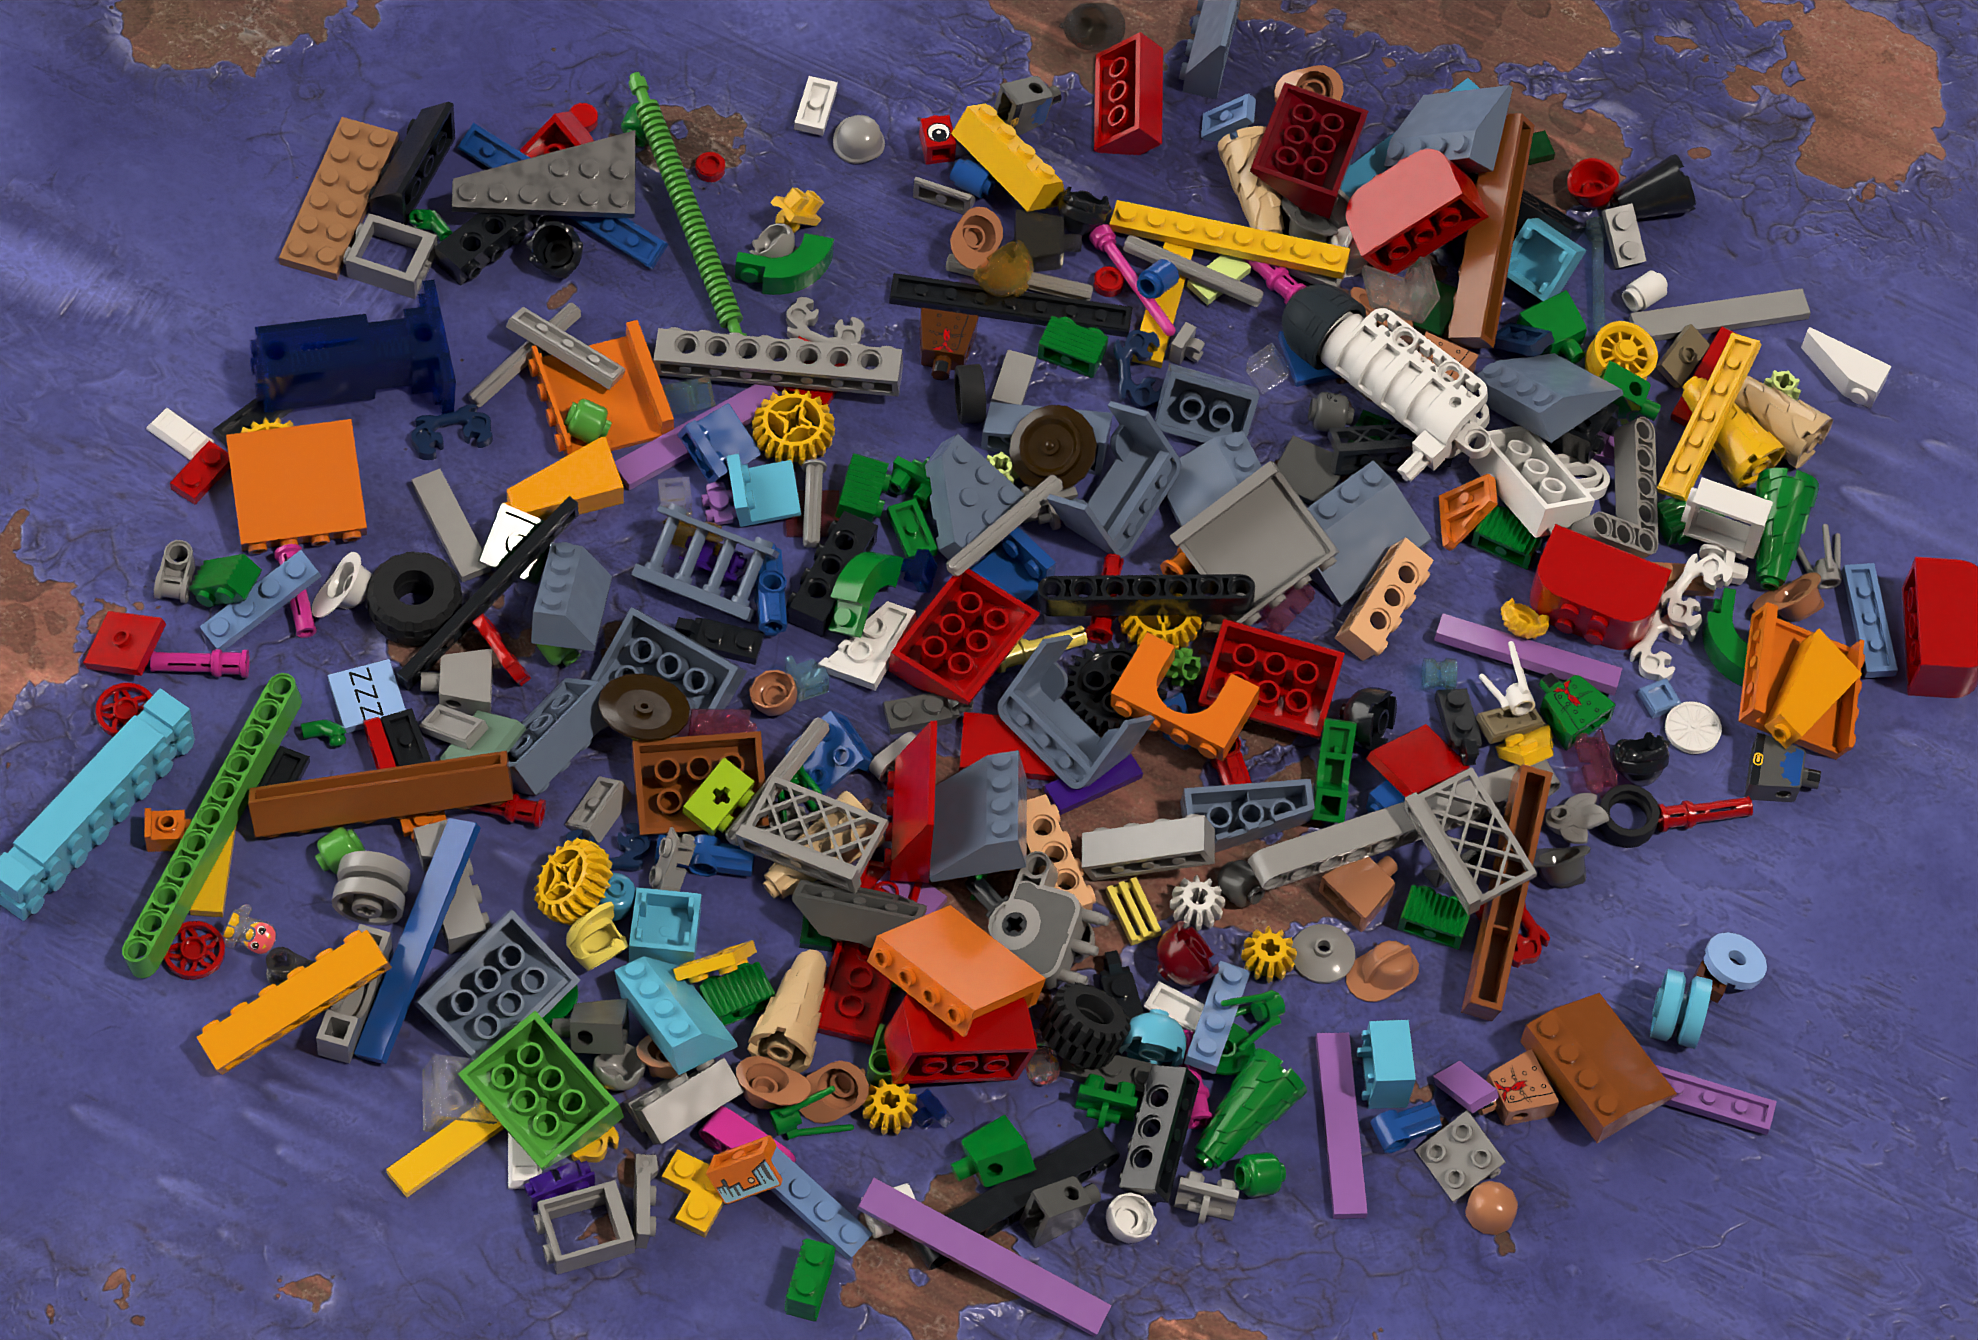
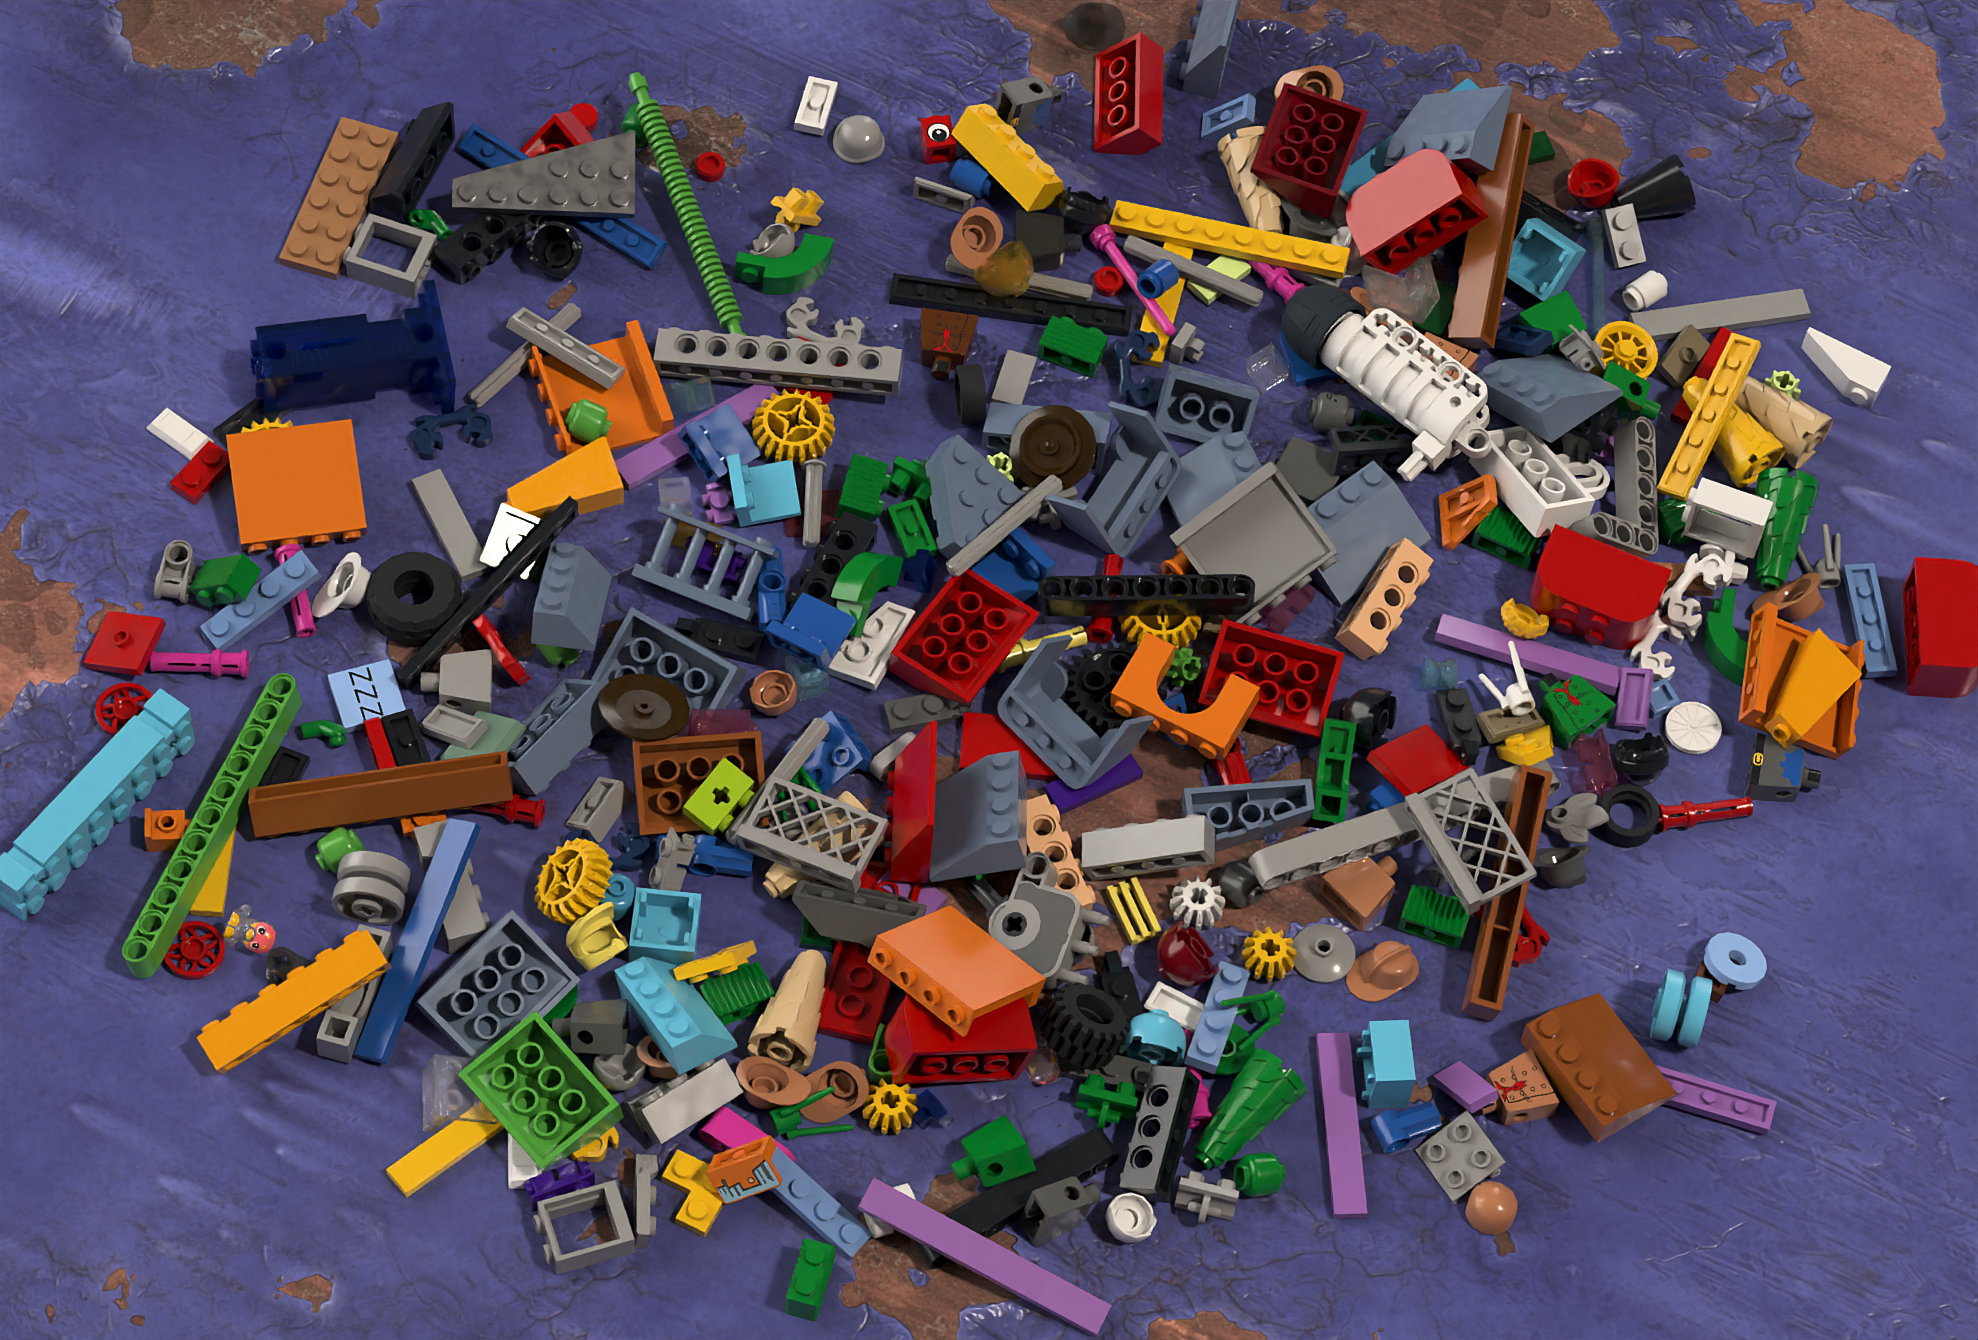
none -> blue bracket [766,593,856,672]
none -> light grey hinge [1559,324,1606,372]
none -> medium lavender tile [1614,667,1654,731]

